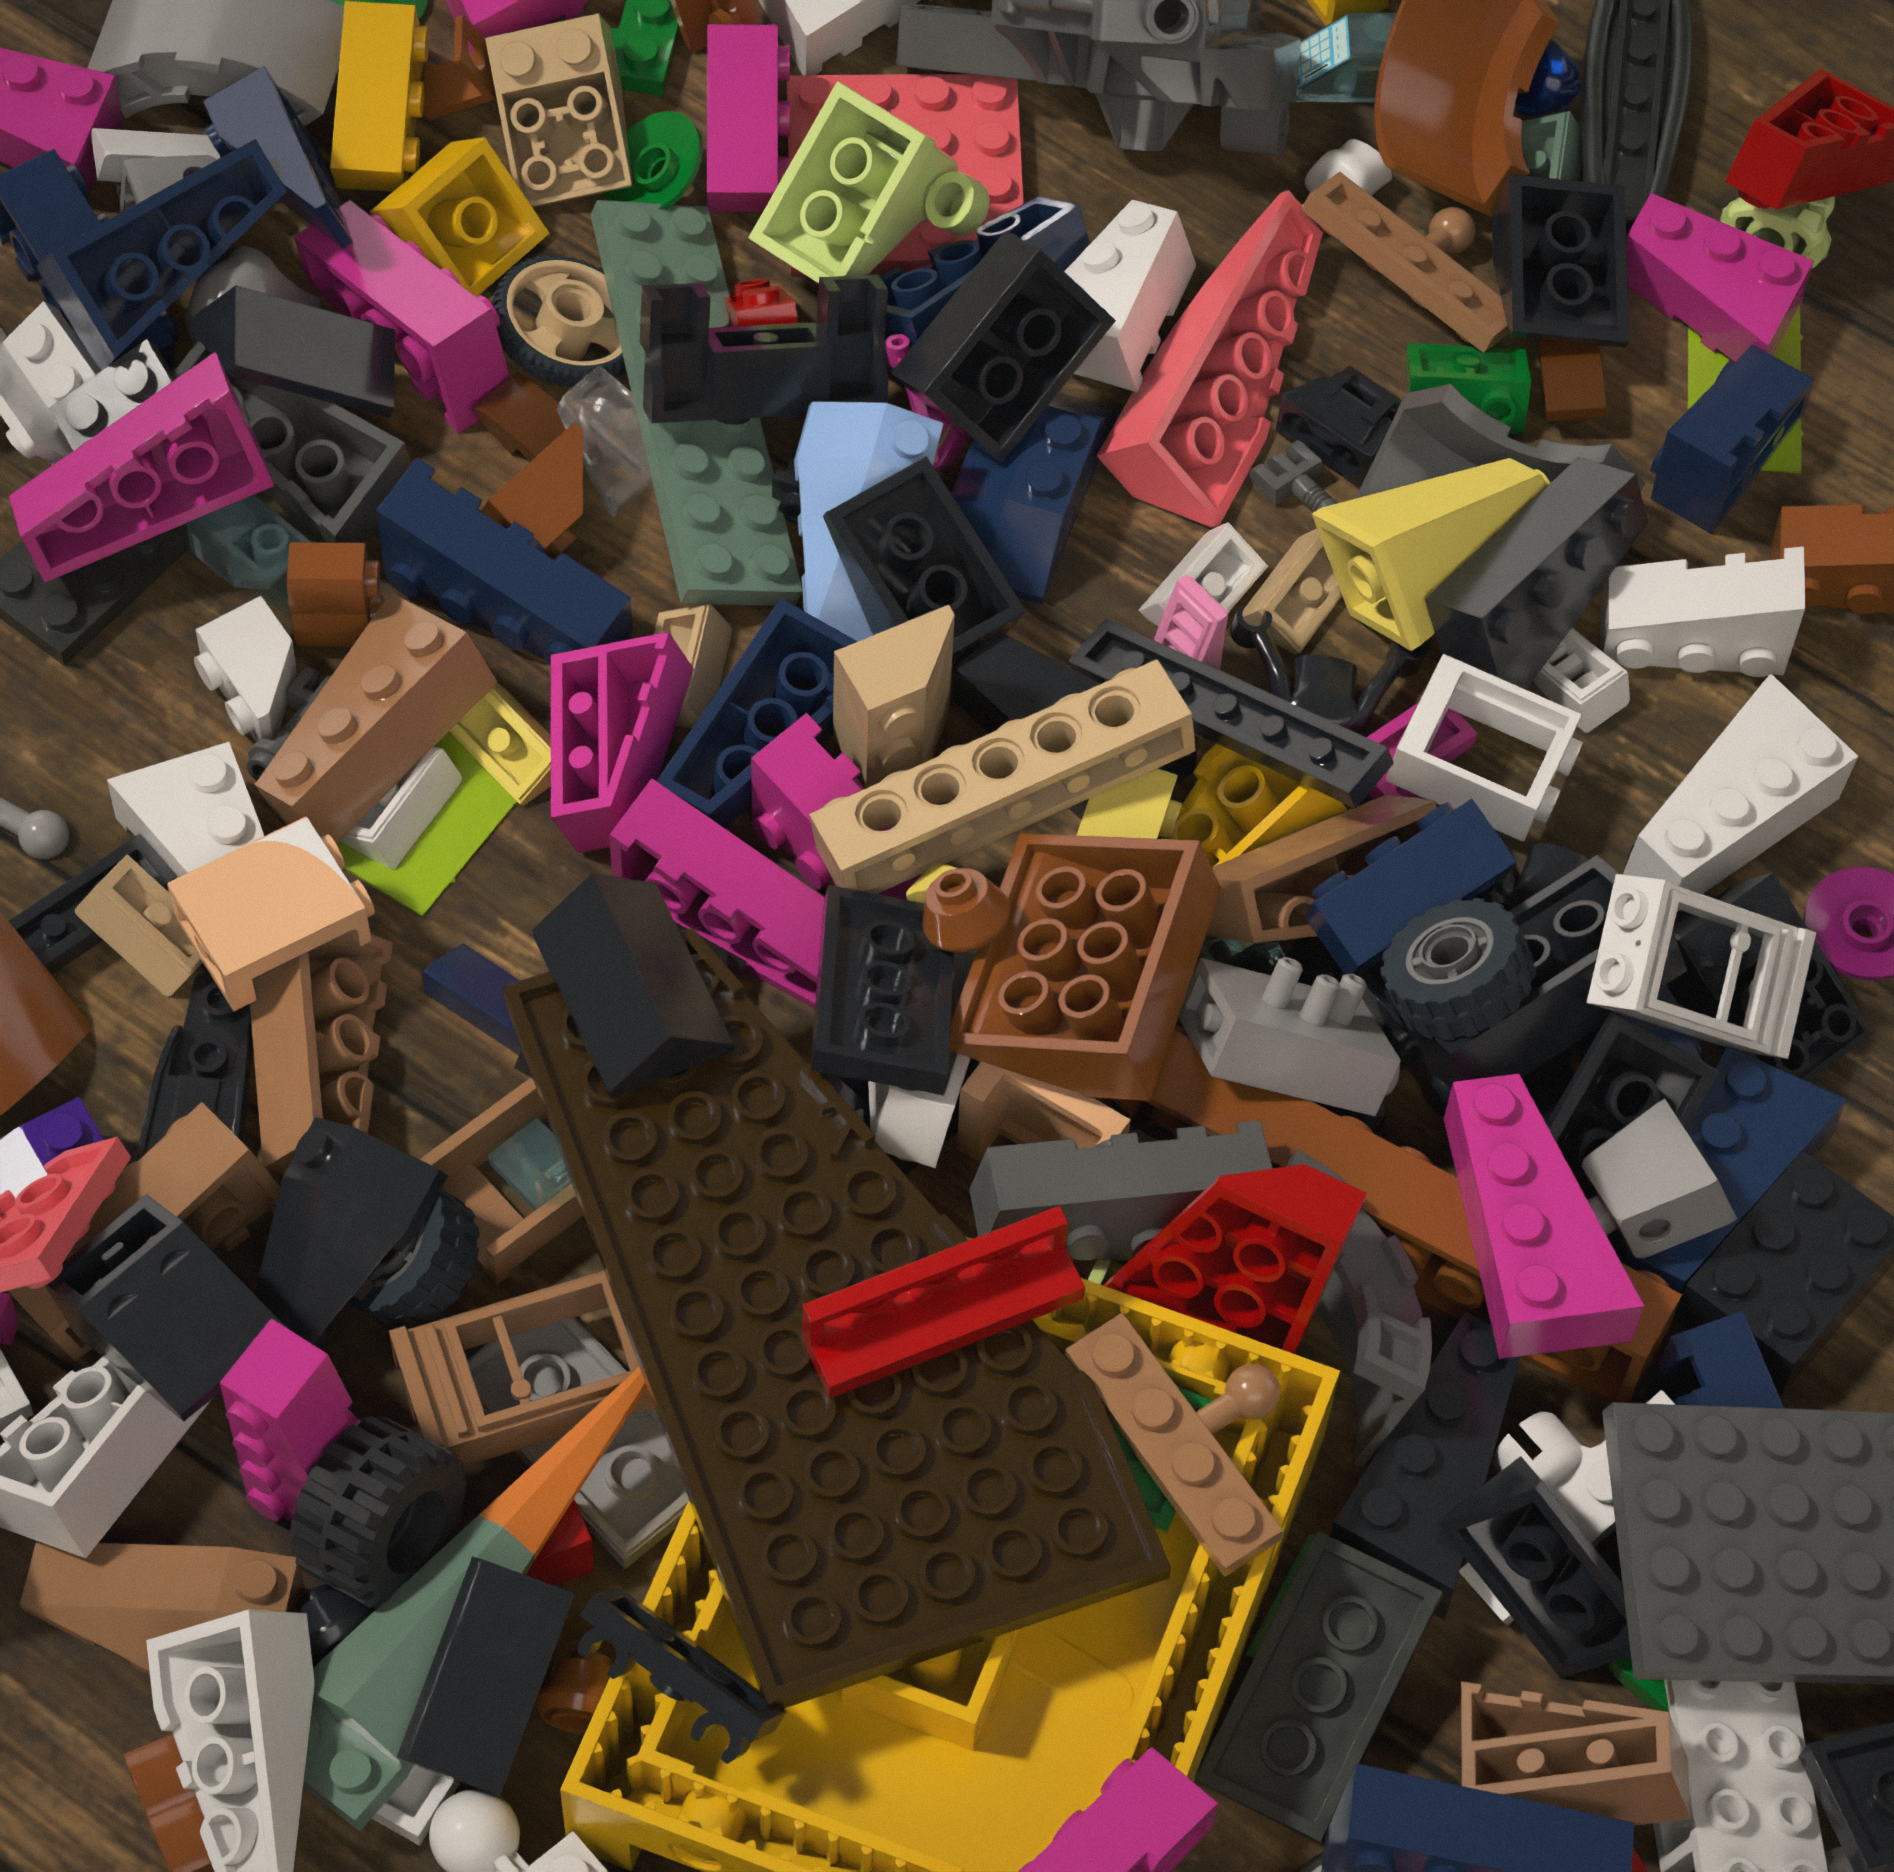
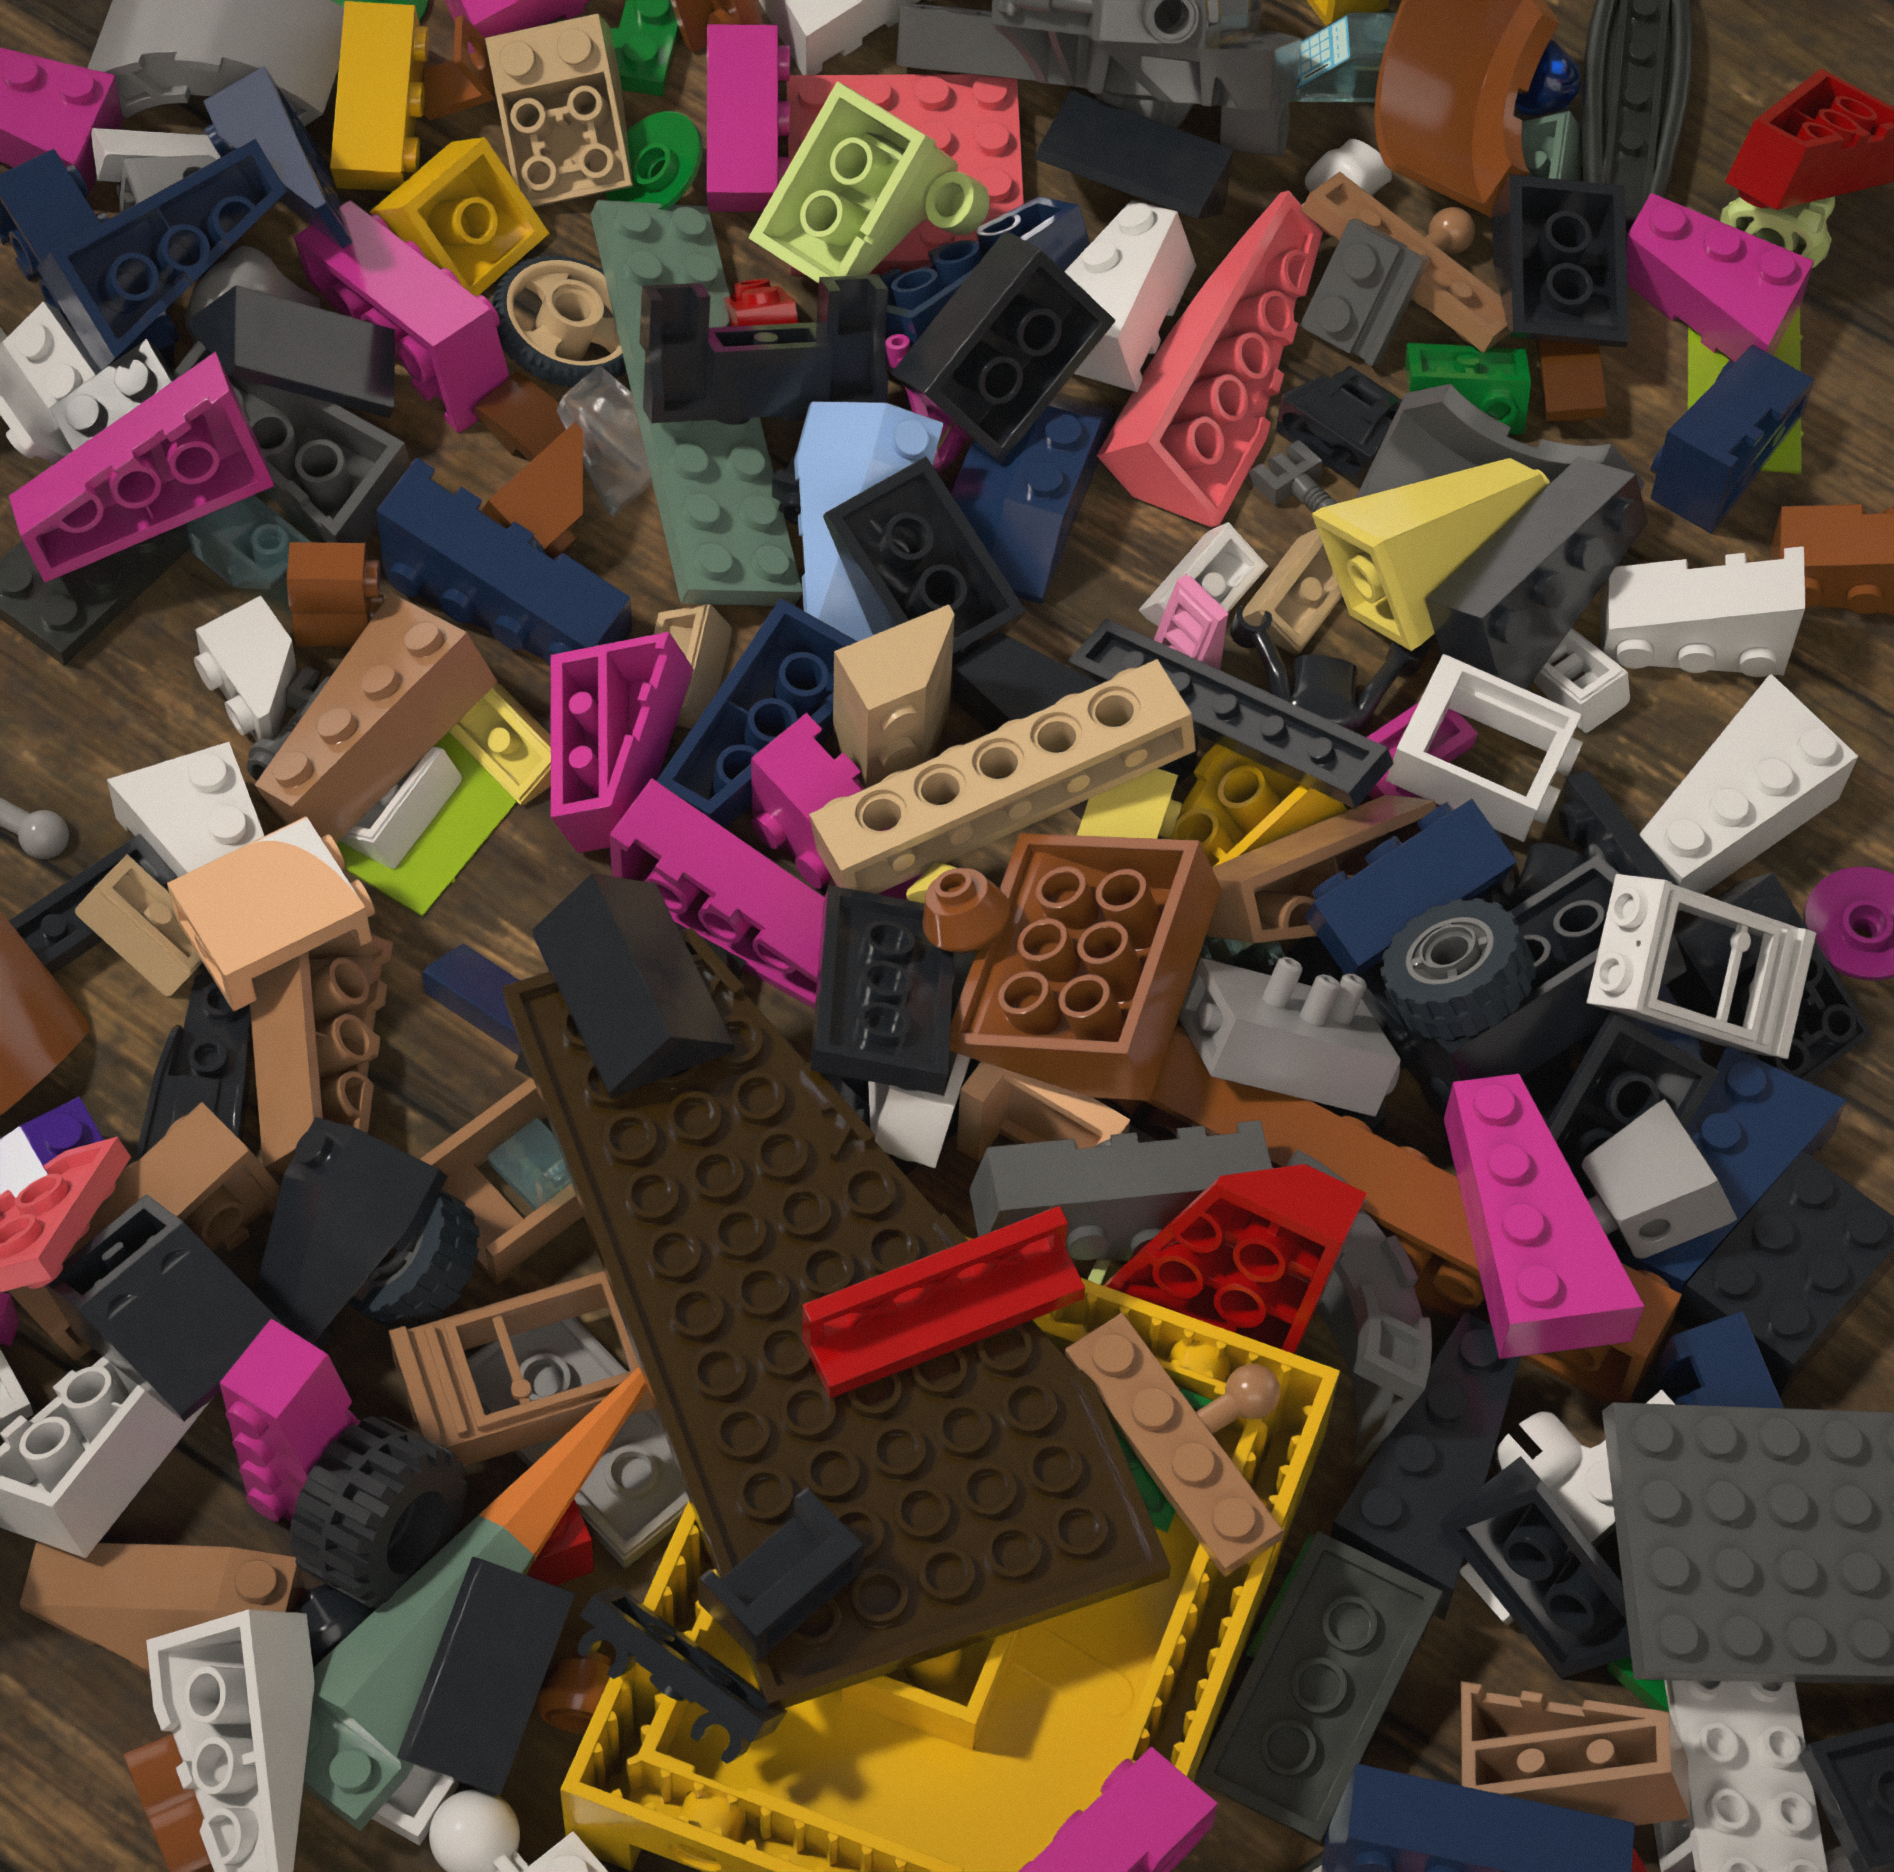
none -> black panel [698,1487,863,1663]
none -> black slope [1035,91,1234,219]
none -> dark grey plate [1299,218,1431,366]
none -> black plate [1558,770,1679,932]

